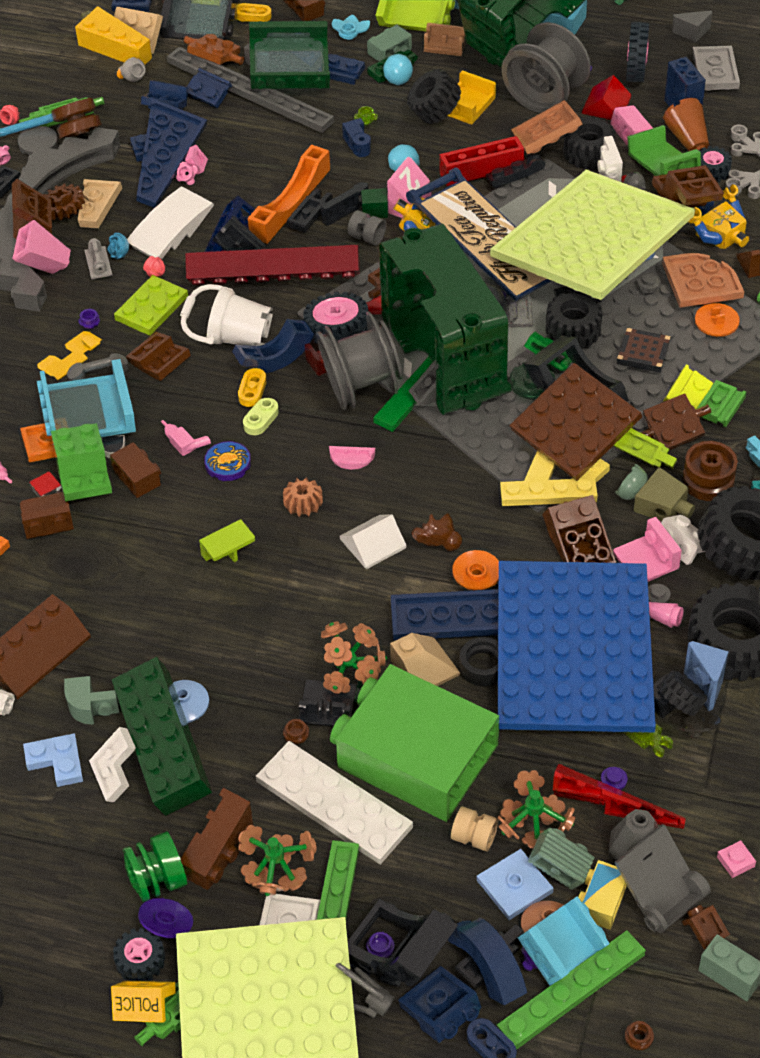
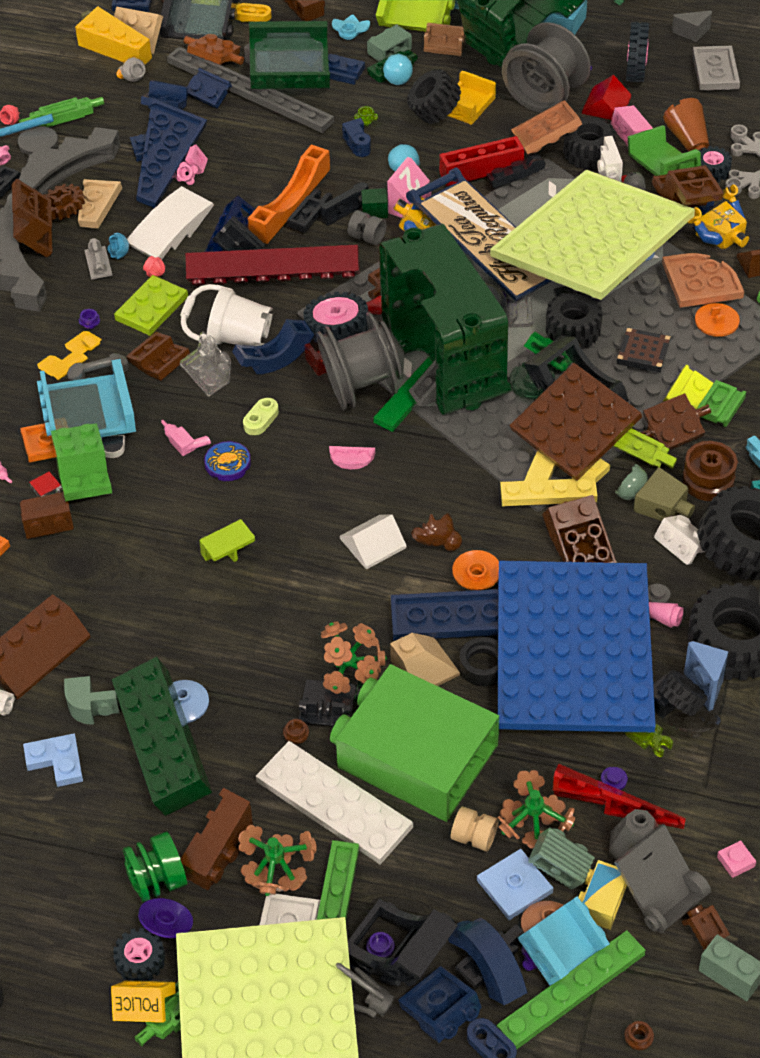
bright pink slope [12,220,71,274] -> none
reddish brown wheel [51,98,102,139] -> none
white plate [89,727,136,802] -> none
reddish brown brick [110,442,161,498] -> none
yellow plate [238,368,266,407] -> none
nougat gear [283,477,323,517] -> none
bright pink bracket [613,517,682,582] -> none
dark blue window [664,57,706,107] -> none
none -> clear bracket [180,332,231,397]

